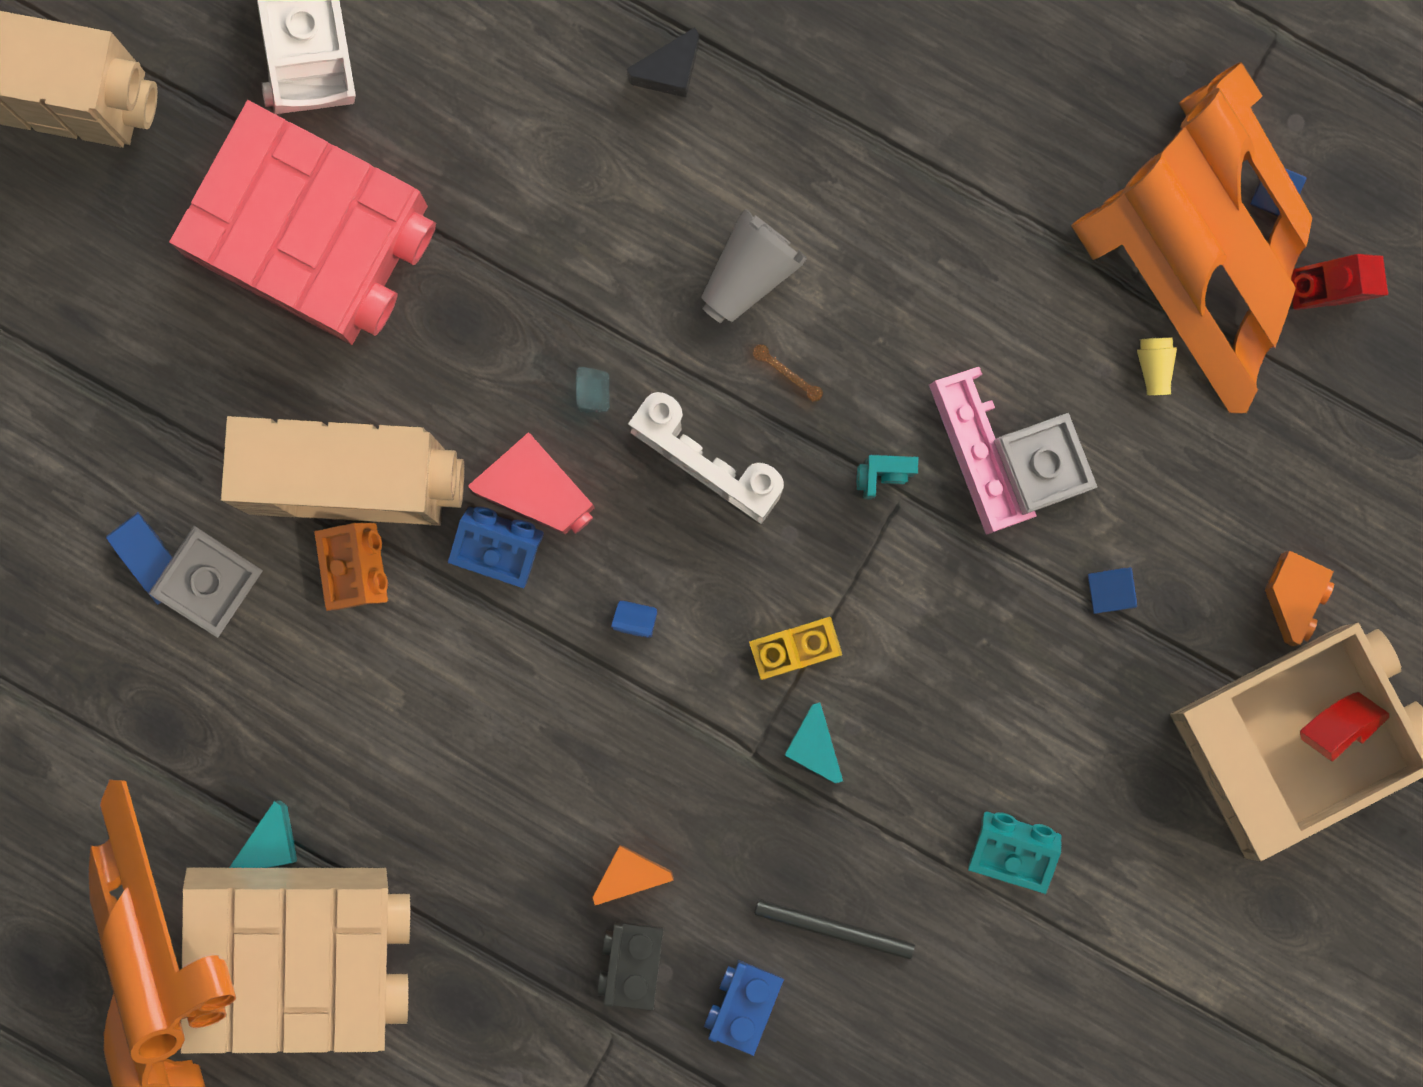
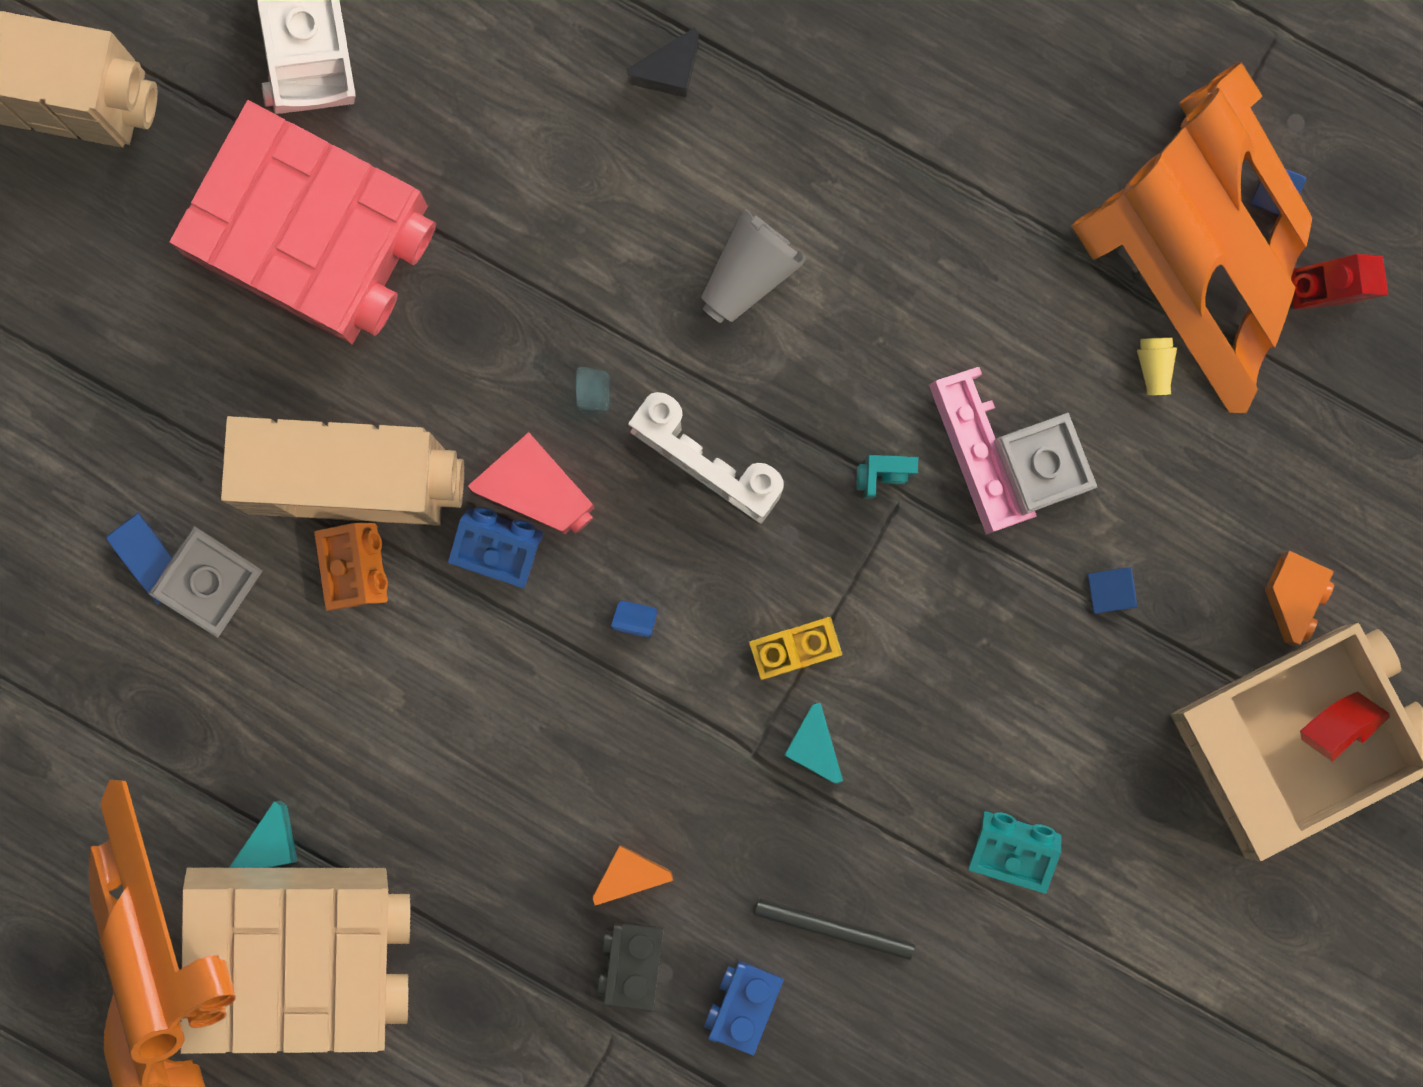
clear orange hinge [753,344,823,401] -> none

